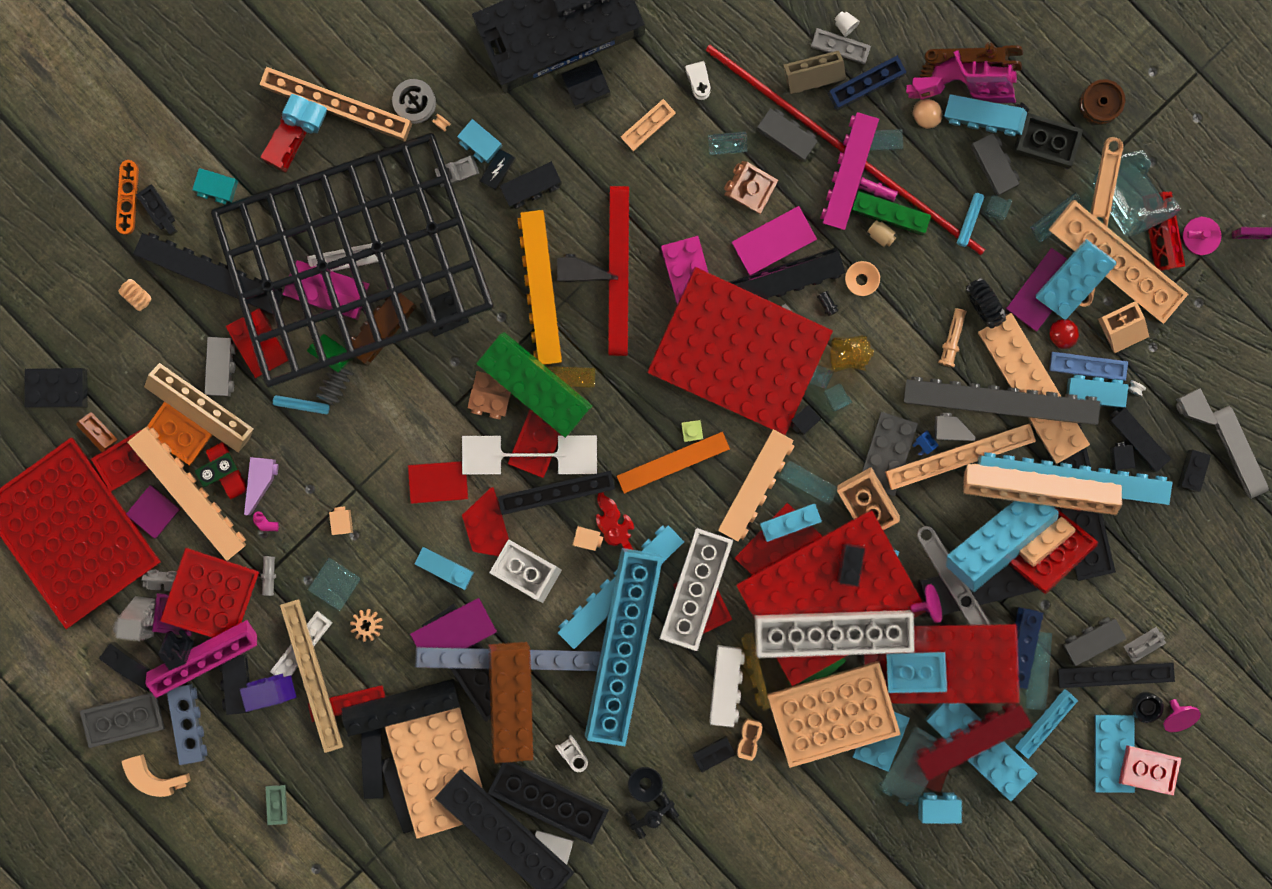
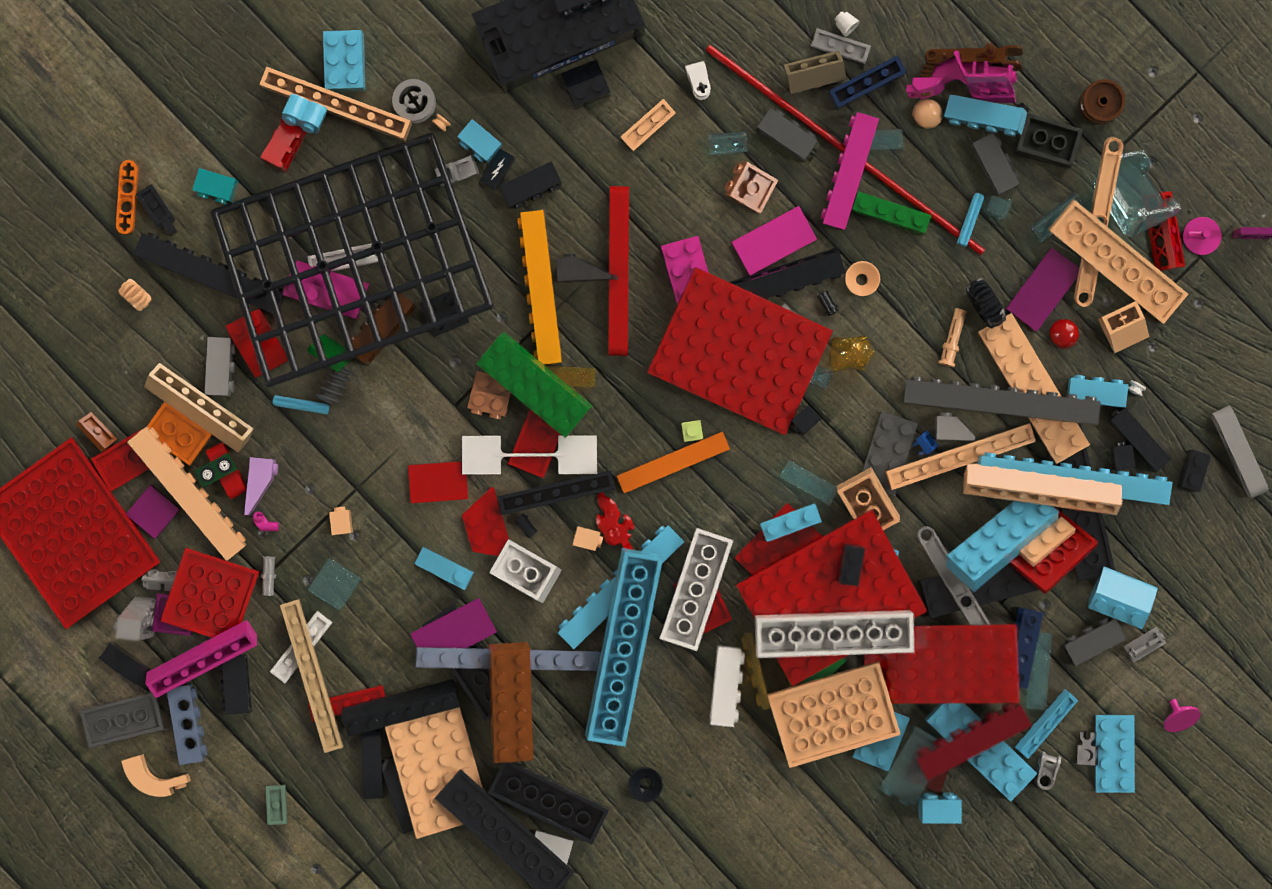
black brick [25,368,88,408] -> none
black hinge [158,629,194,670] -> none
dark purple brick [240,673,297,712] -> none
light nougat gear [350,609,383,642] -> none
white piece [555,735,588,772] -> none
black axle [625,791,679,839] -> none
black hinge [692,736,736,772] -> none
light nougat brick [717,429,794,541] -> none
light nougat brick [737,718,762,761] -> none
clear light blue panel [824,384,852,412] -> none
dark pink pin [858,177,898,203] -> none
tan brick [867,220,896,247] -> none
medium azure plate [887,652,947,693] -> none
dark pink shield [911,584,942,623] -> none
medium azure plate [1036,239,1116,320] -> none
medium blue tile [1049,352,1128,381] -> none
black plate [1057,662,1175,688] -> none
tile [1119,745,1181,796] -> none
black hair [1131,692,1164,723] -> none
light grey slope [1176,388,1218,425] -> none
none -> medium azure brick [323,30,366,92]
none -> black pin [515,513,538,538]
none -> light grey piece [1034,751,1061,790]
none -> plate [1077,731,1099,766]
none -> medium azure slope [1088,567,1158,629]

